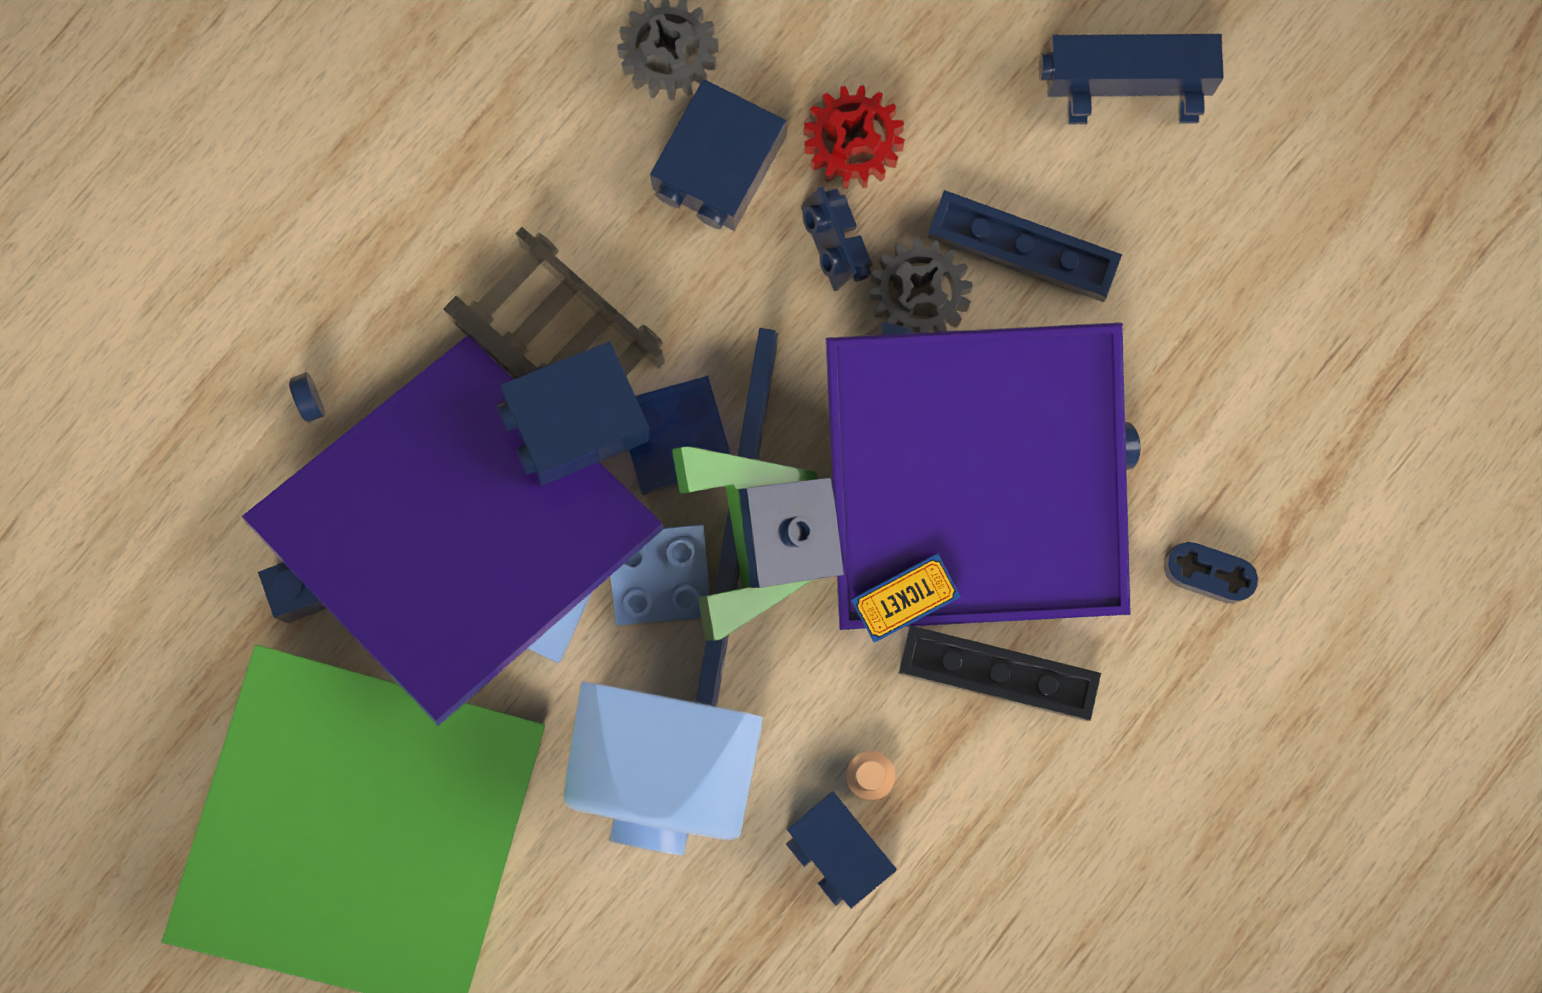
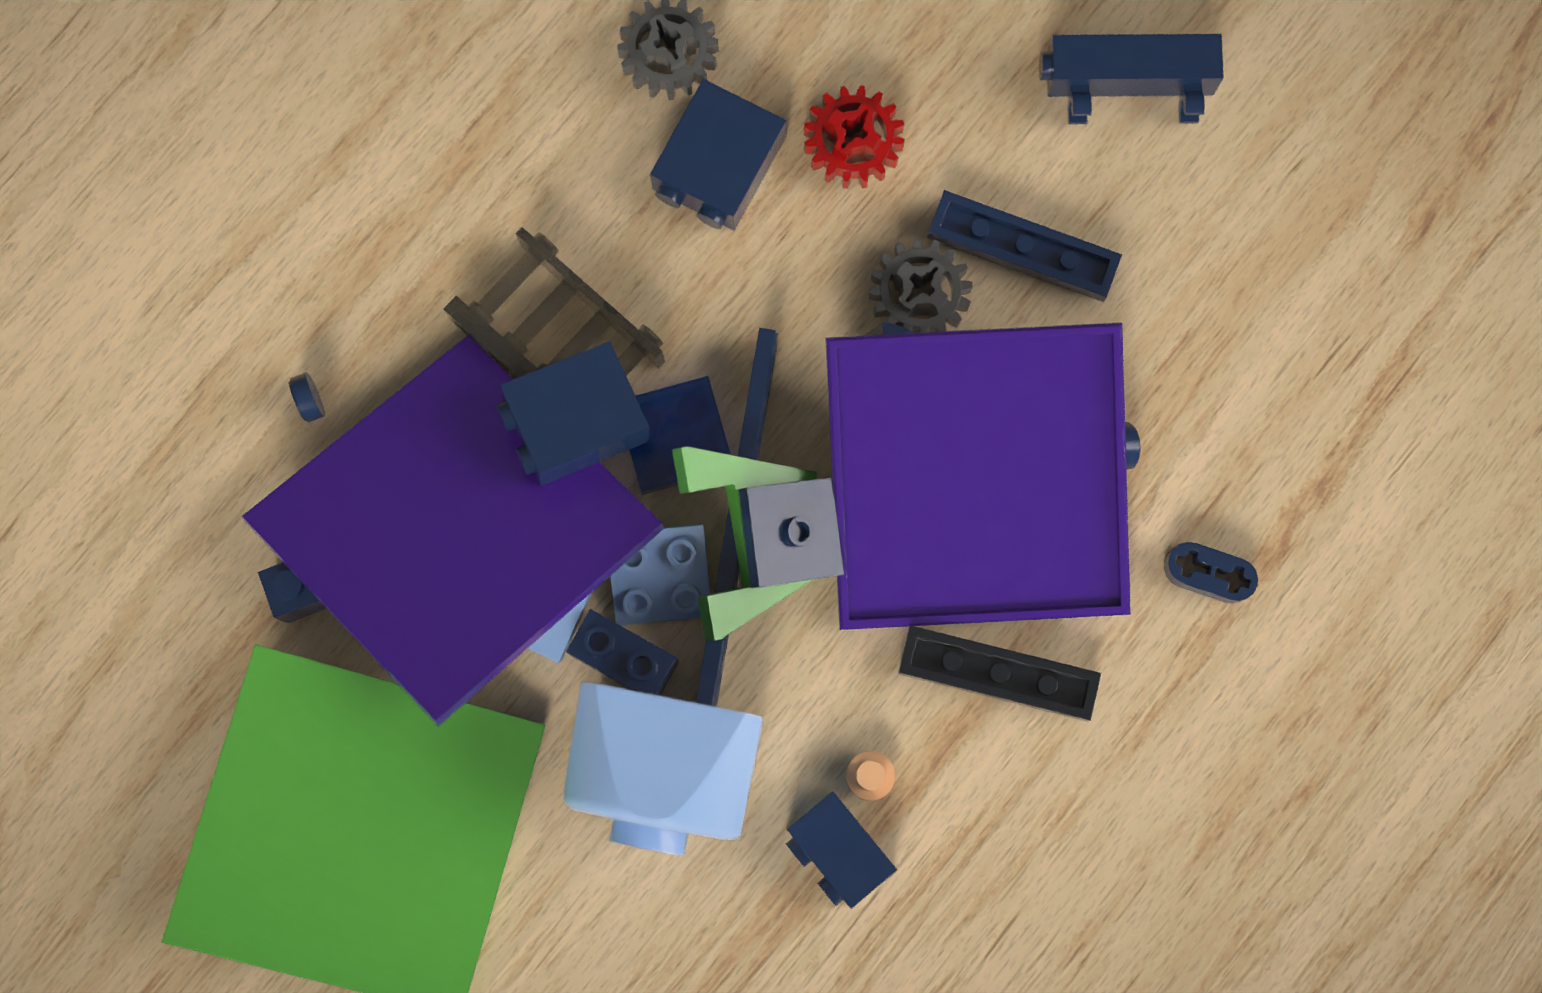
dark blue hinge [801,186,873,291] -> none
tile [851,553,961,643] -> none
none -> dark blue brick [566,609,679,696]

